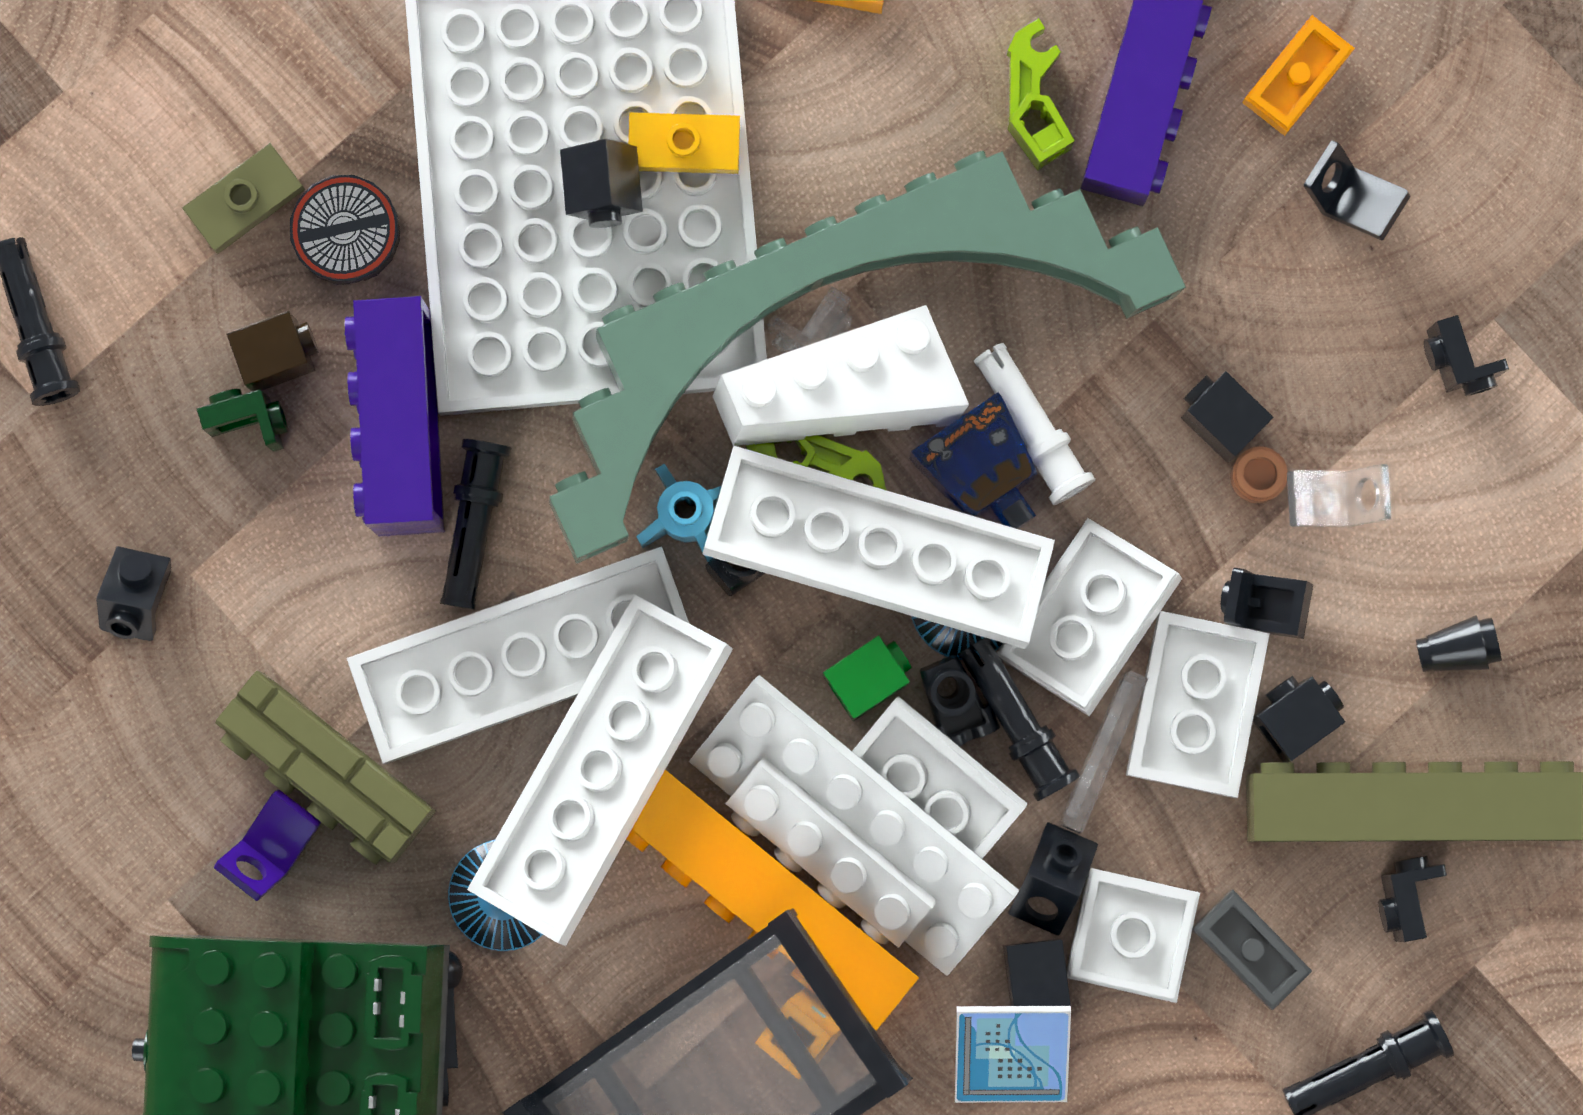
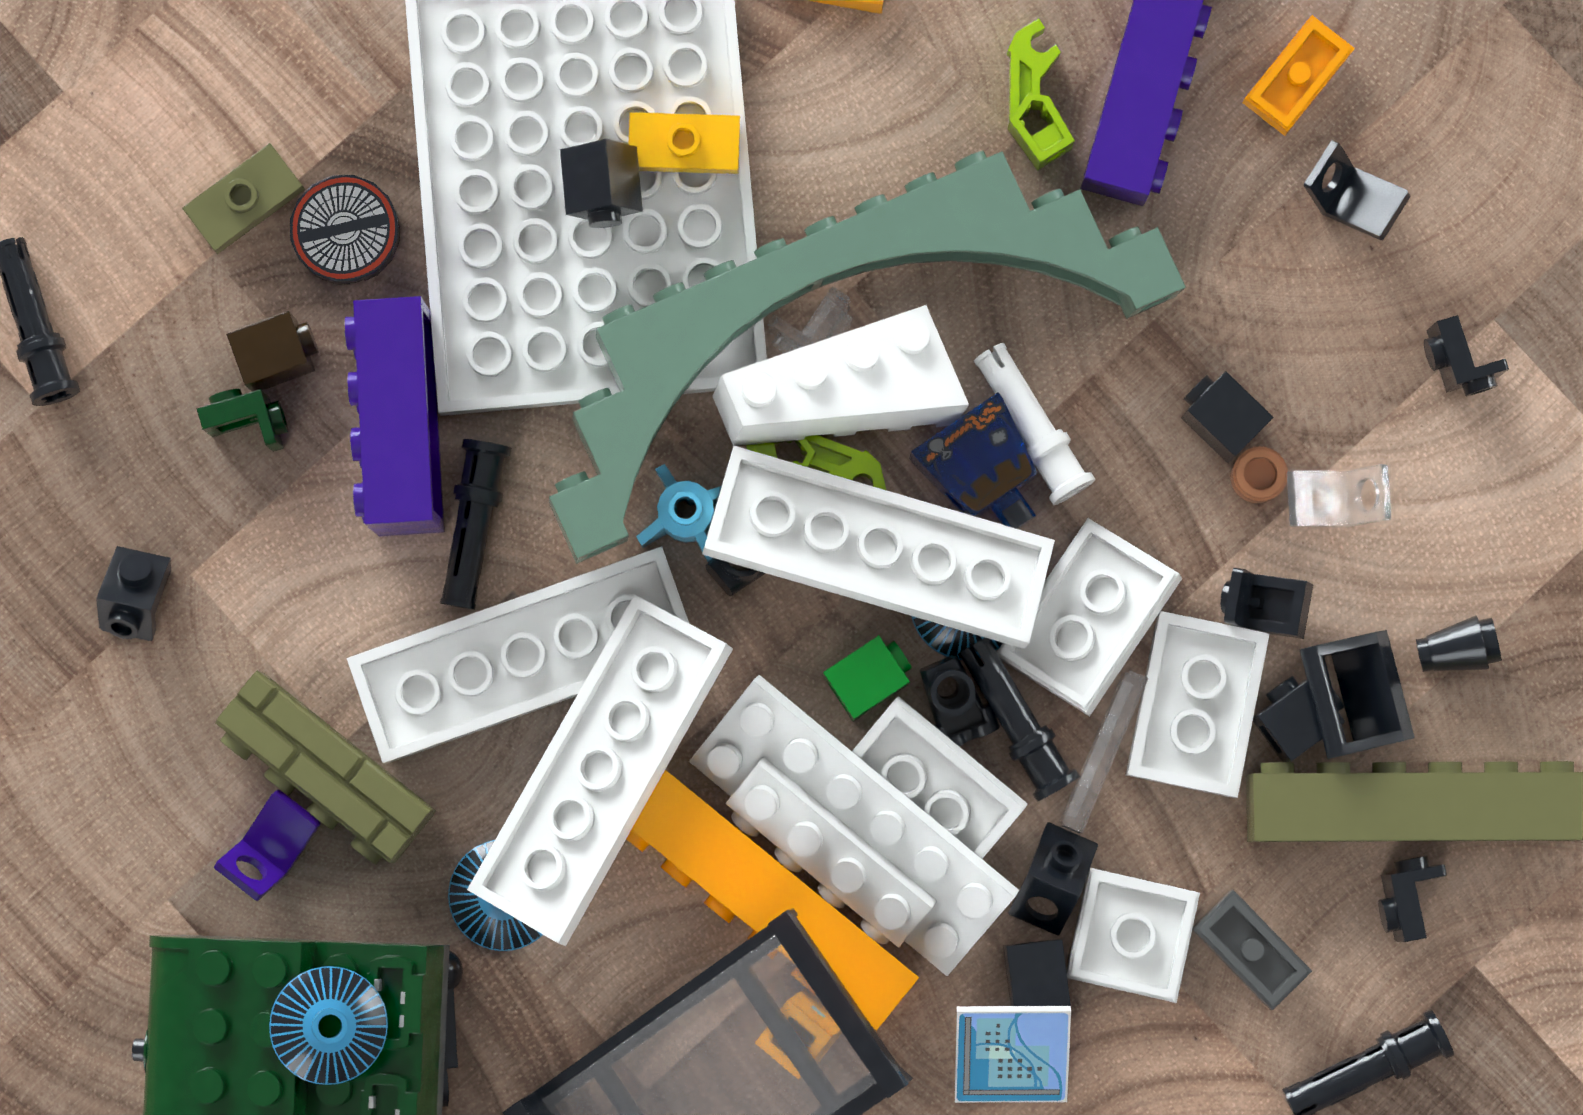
none -> dish [269,966,388,1085]
none -> black tile [1300,630,1415,759]

